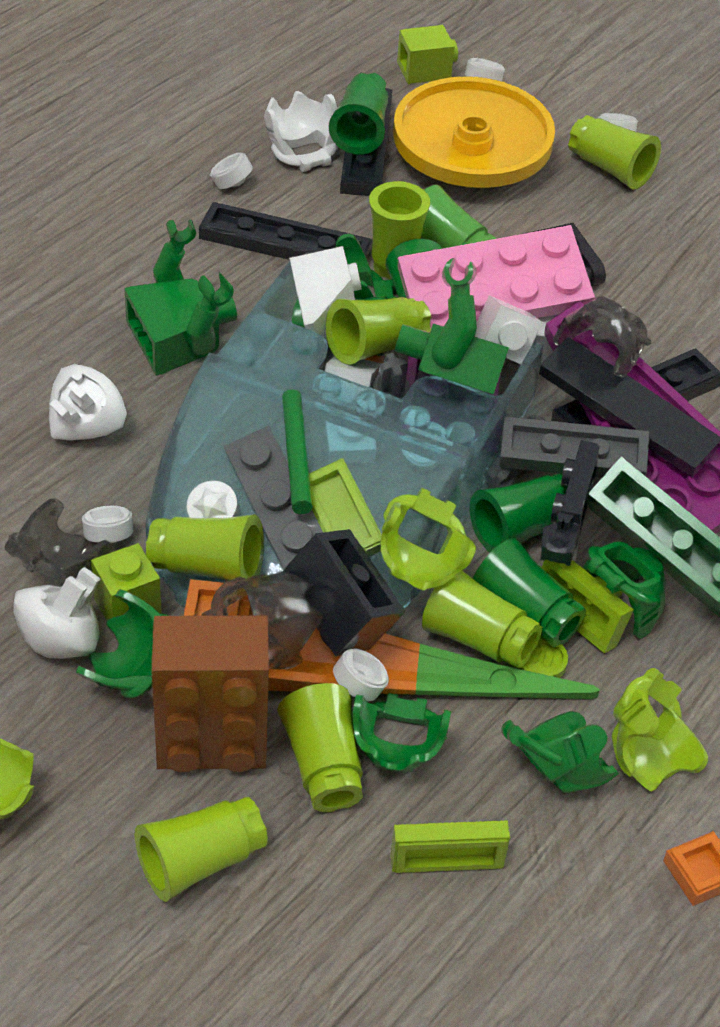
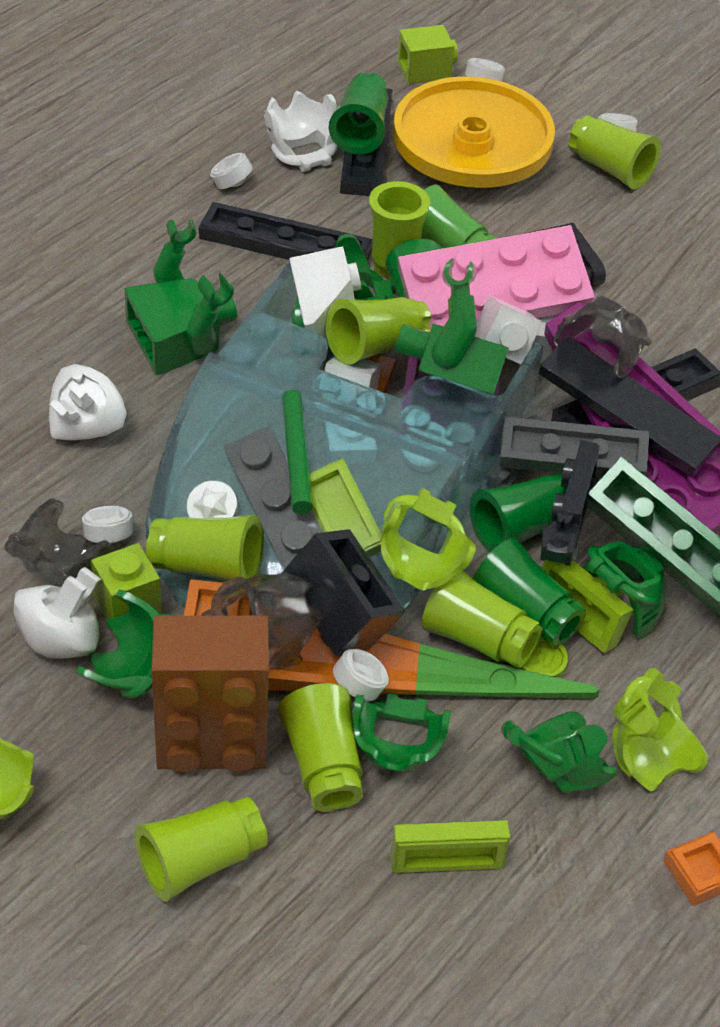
dark grey axle [372,353,410,423] -> none

